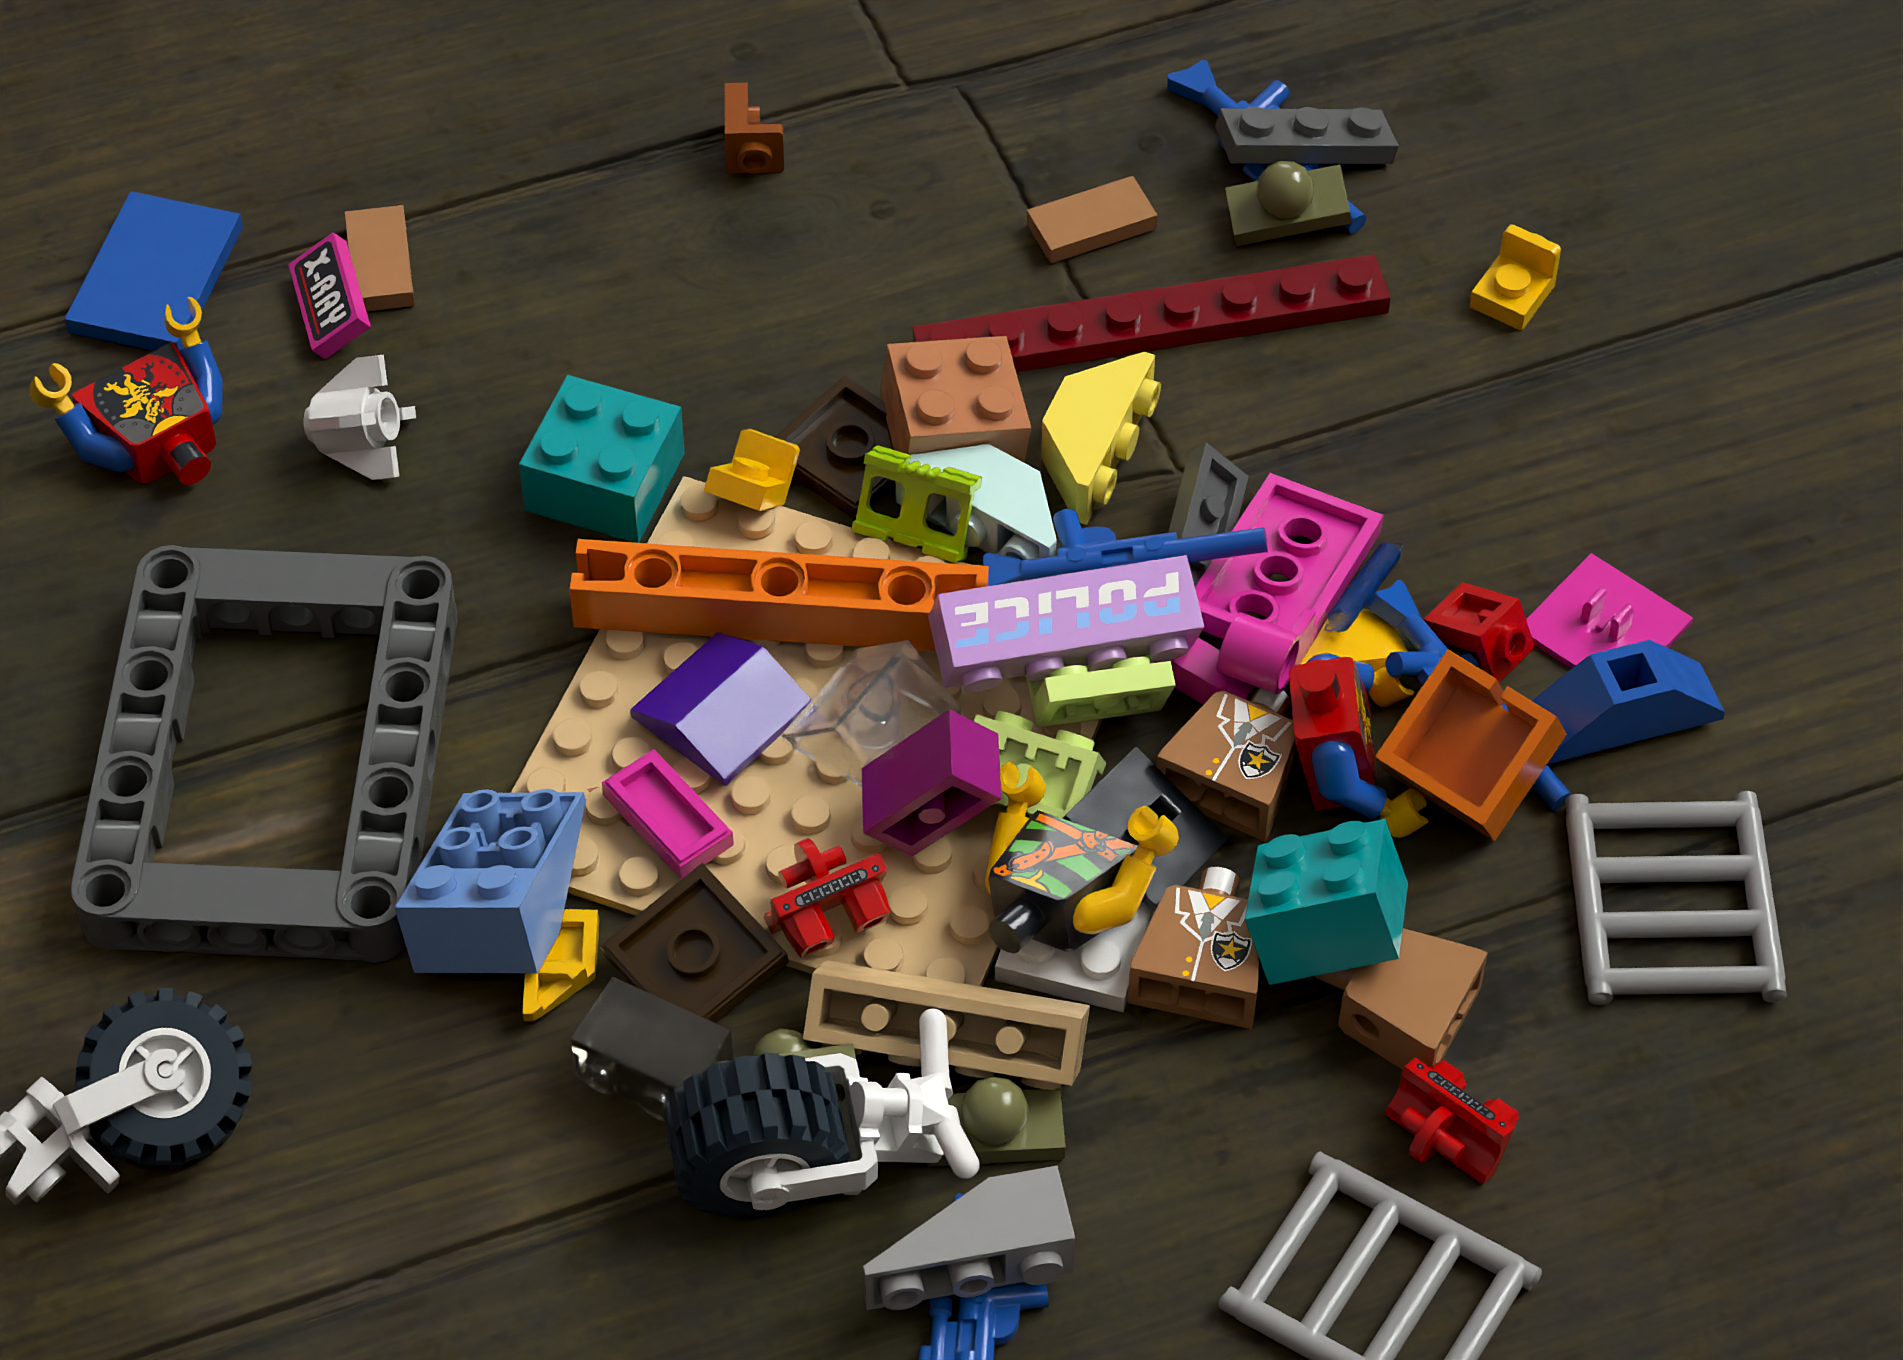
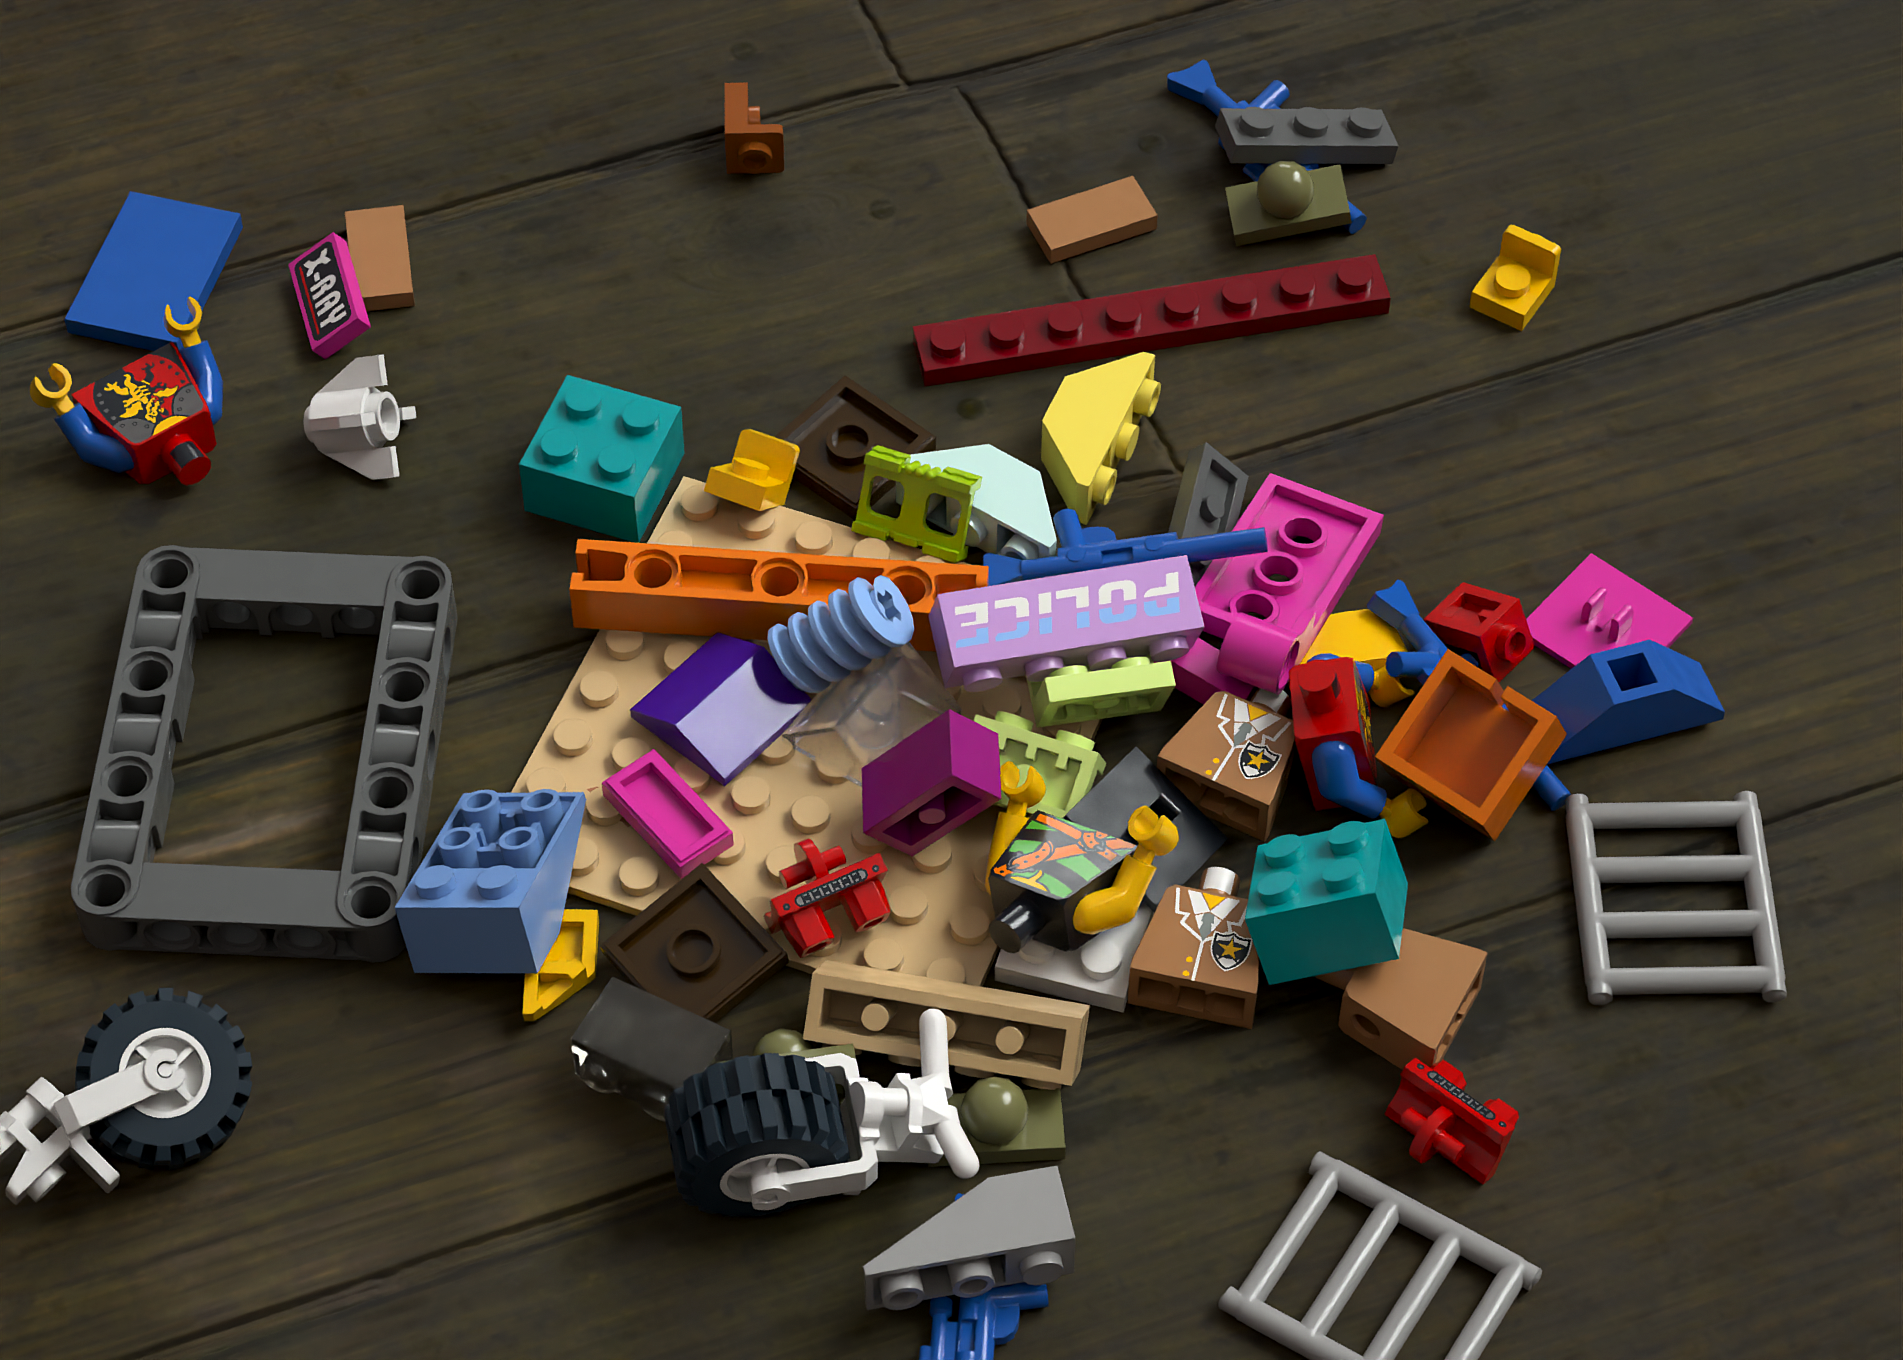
nougat brick [880,336,1031,463] -> none
blue piece [1325,543,1403,632] -> none
none -> light blue piece [767,575,914,693]

